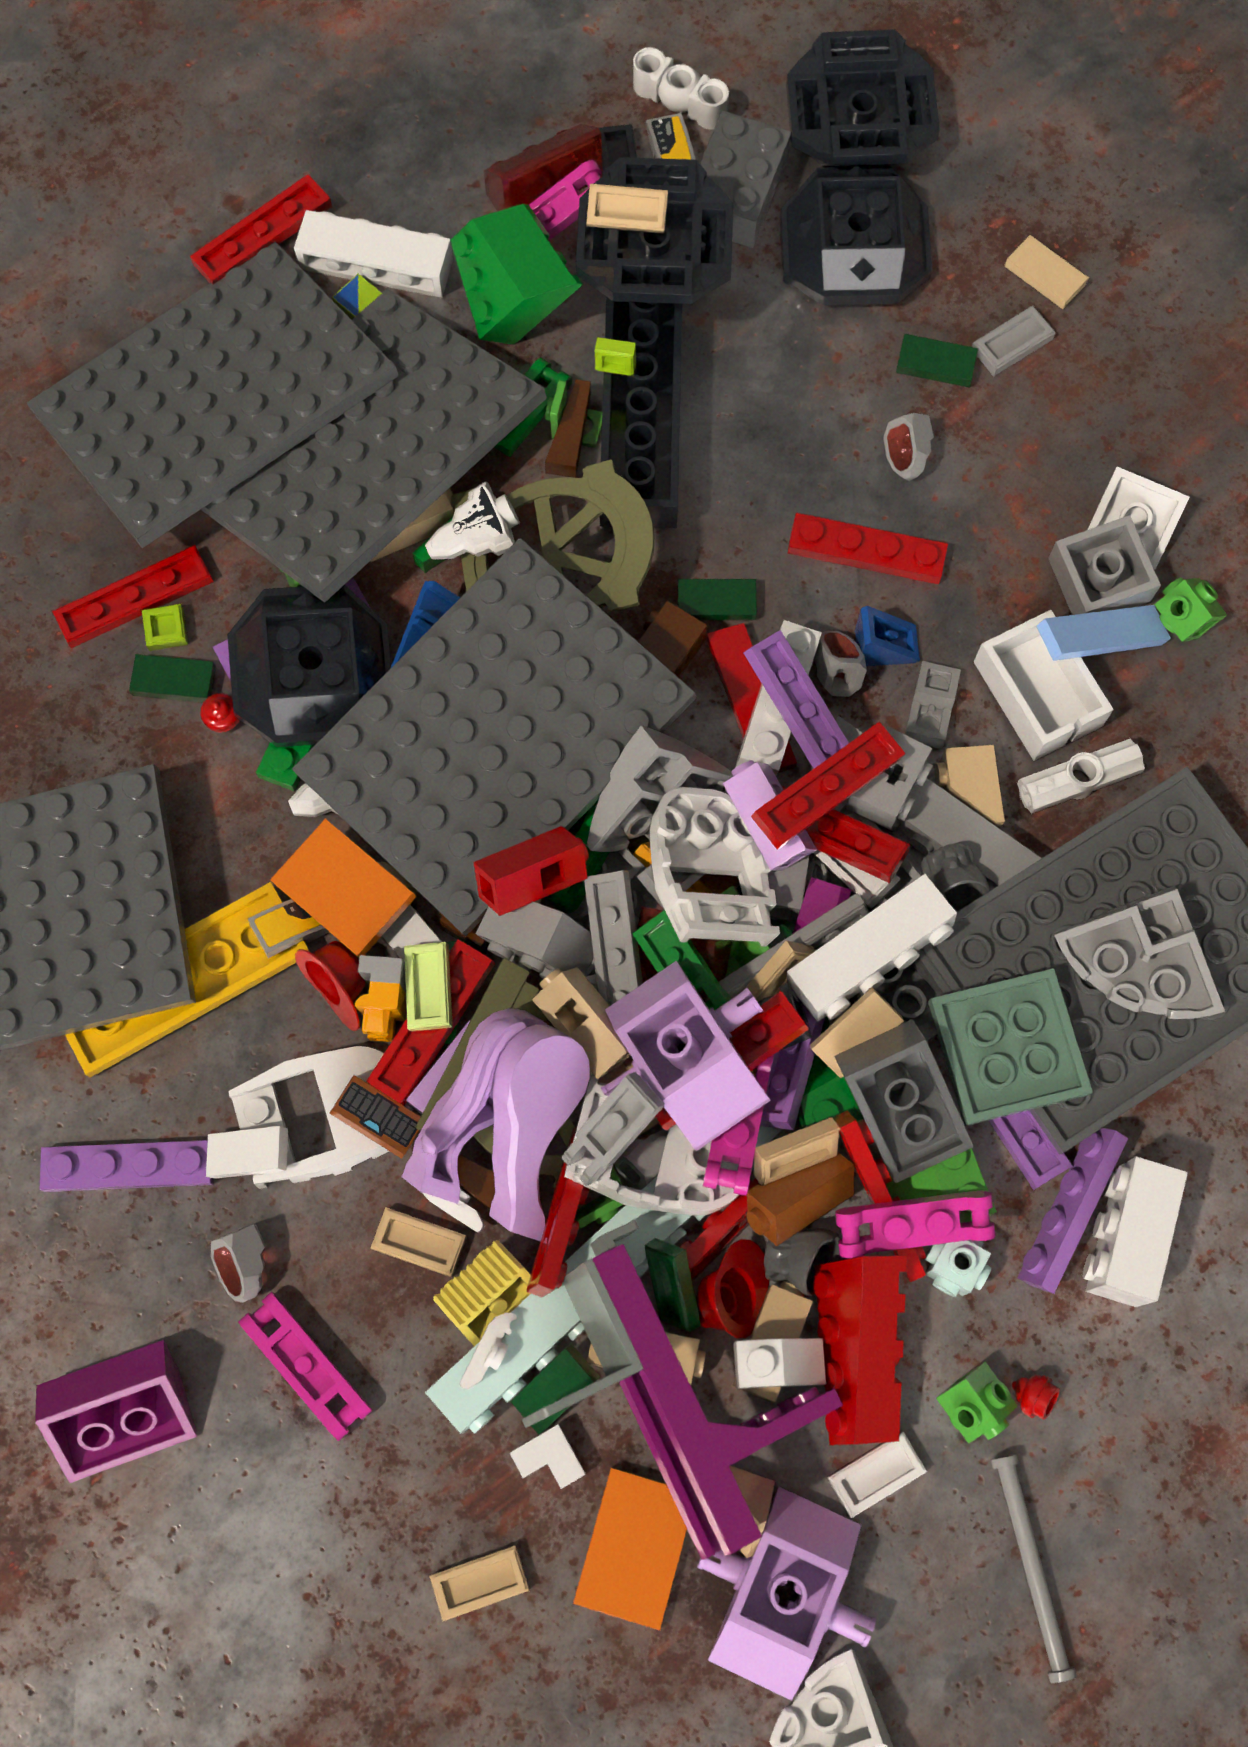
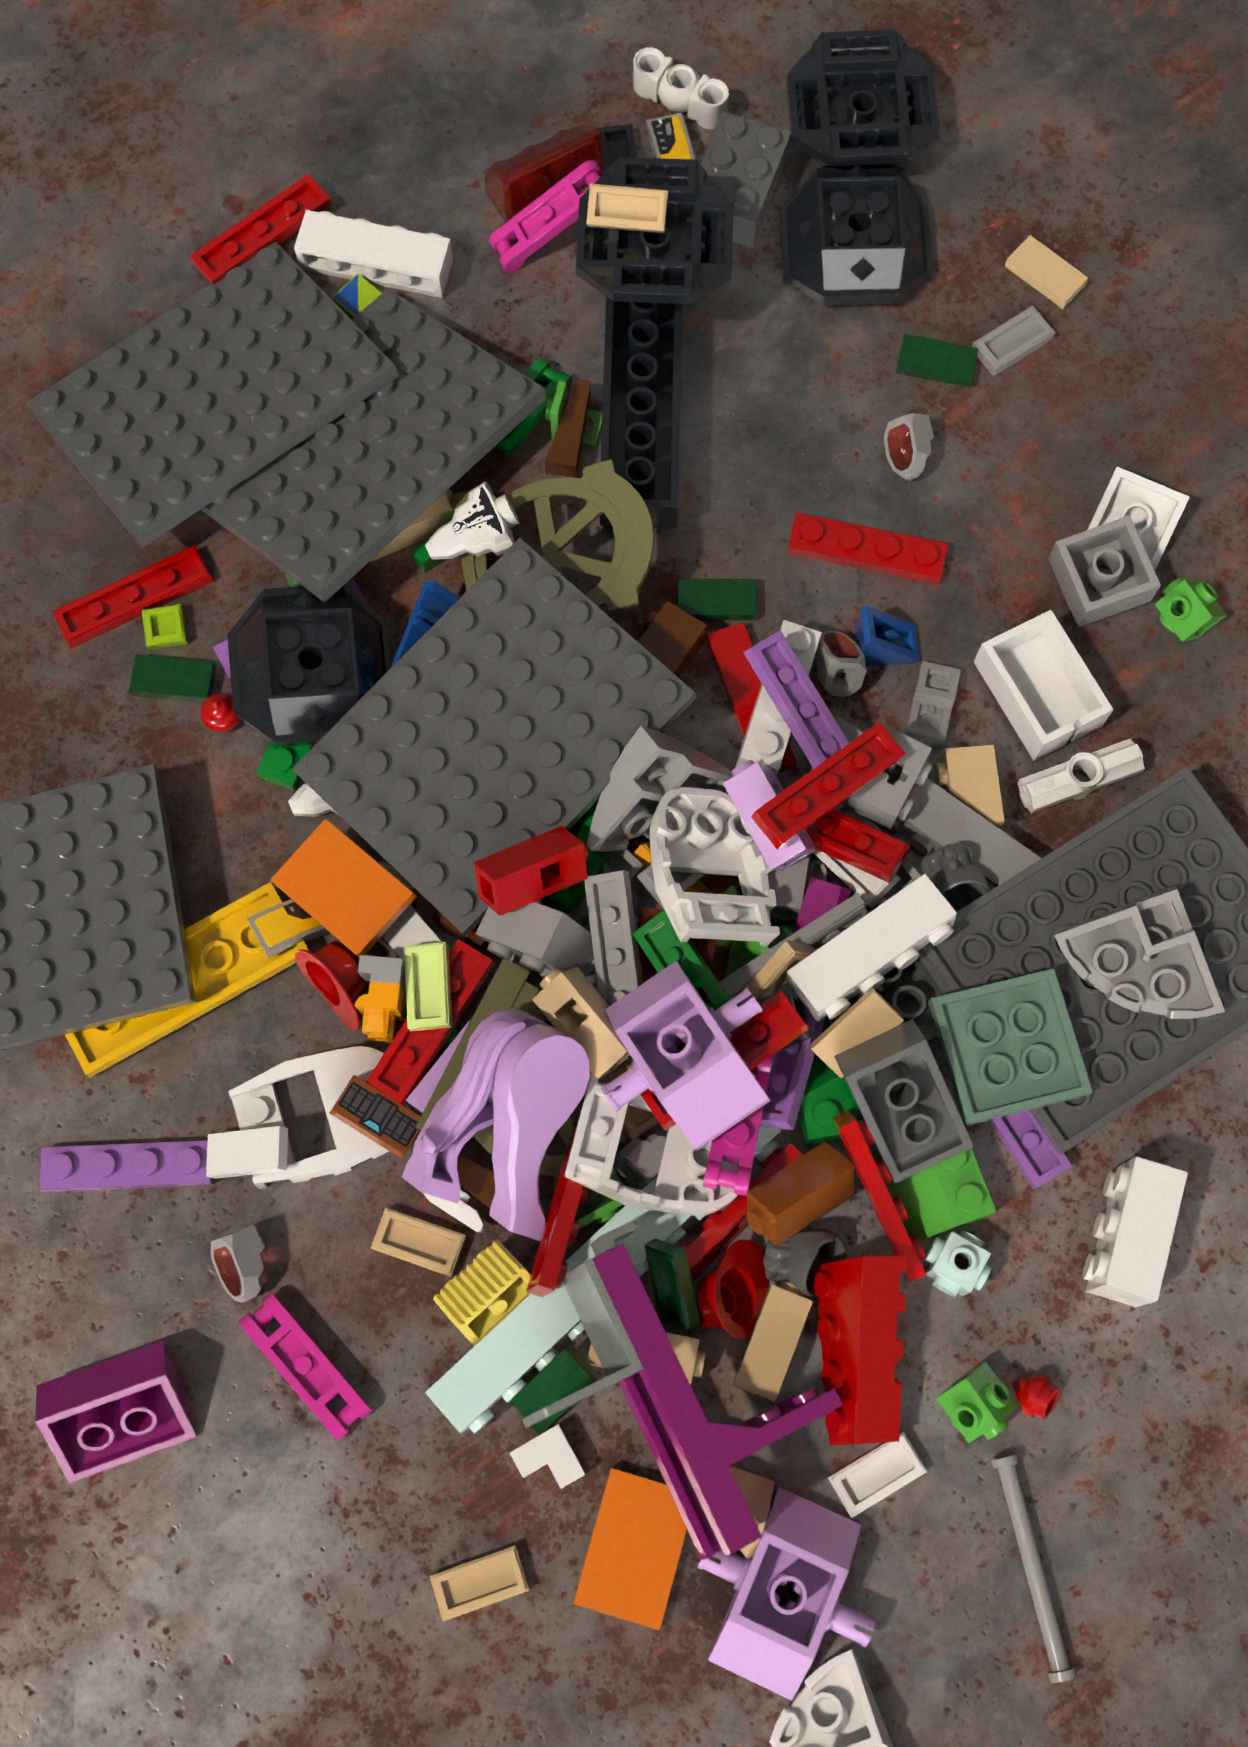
green wedge [450,204,583,345] -> none
white piece [460,1313,517,1389] -> none
light grey hinge [561,1072,666,1187] -> none
lime tile [595,337,636,376] -> none
white slope [734,1339,826,1389] -> none
tan tile [754,1117,839,1185] -> none
dark pink plate [835,1190,996,1258] -> none
medium lavender plate [1017,1128,1128,1294] -> none
light blue tile [1037,605,1171,661] -> none

